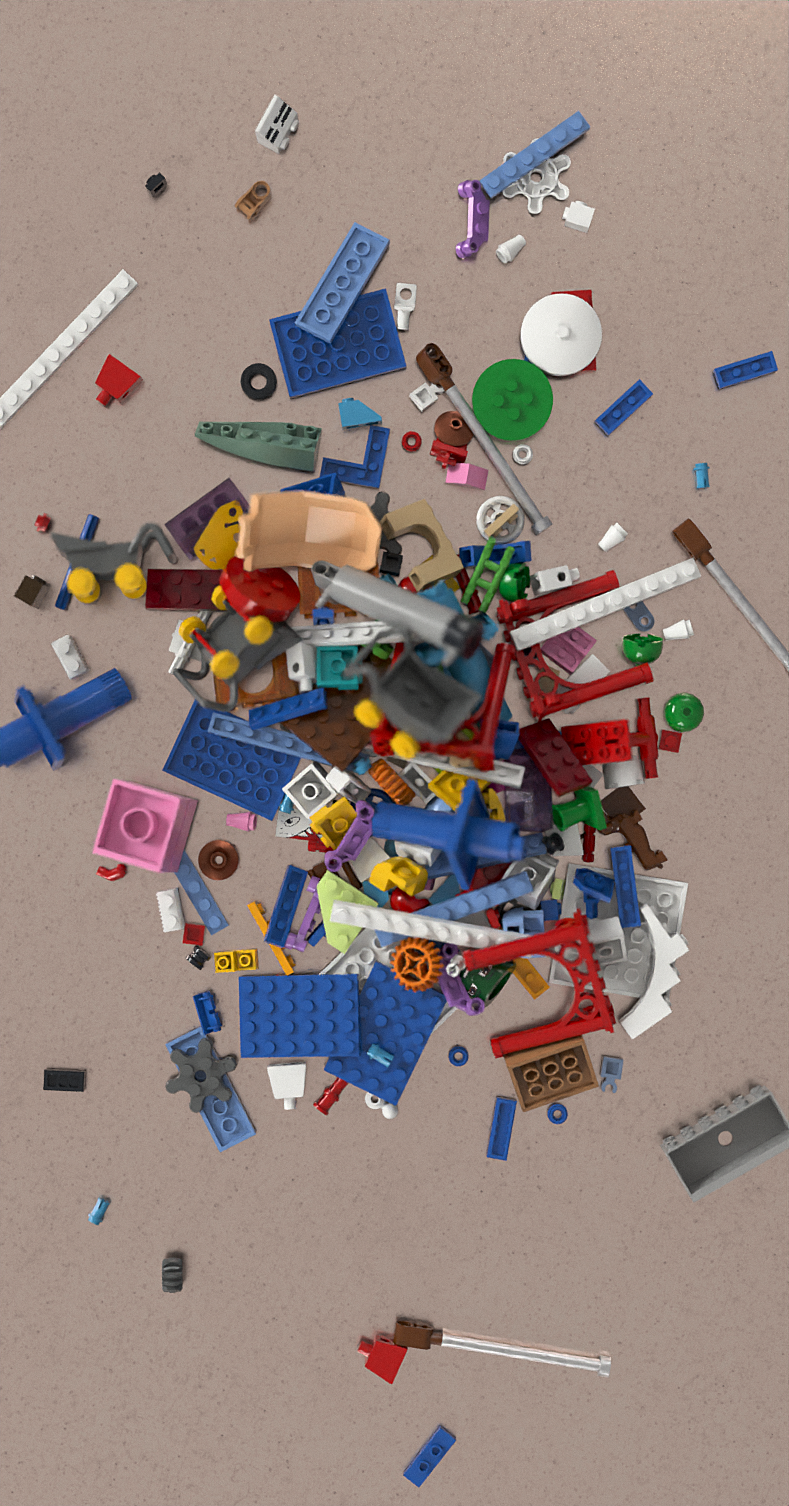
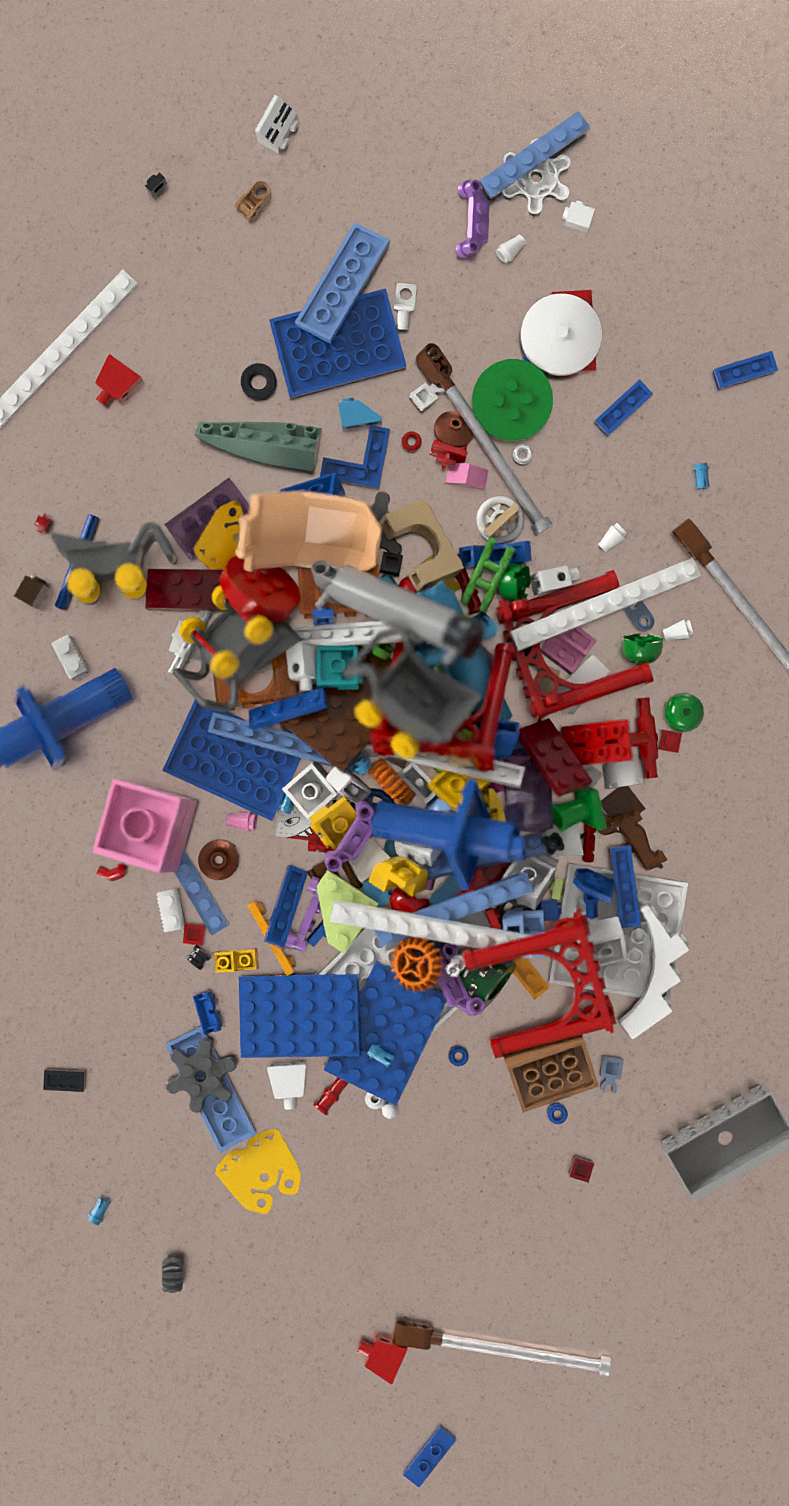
blue plate [486,1097,517,1161] -> none
none -> yellow piece [215,1129,301,1214]
none -> dark red plate [569,1156,594,1183]

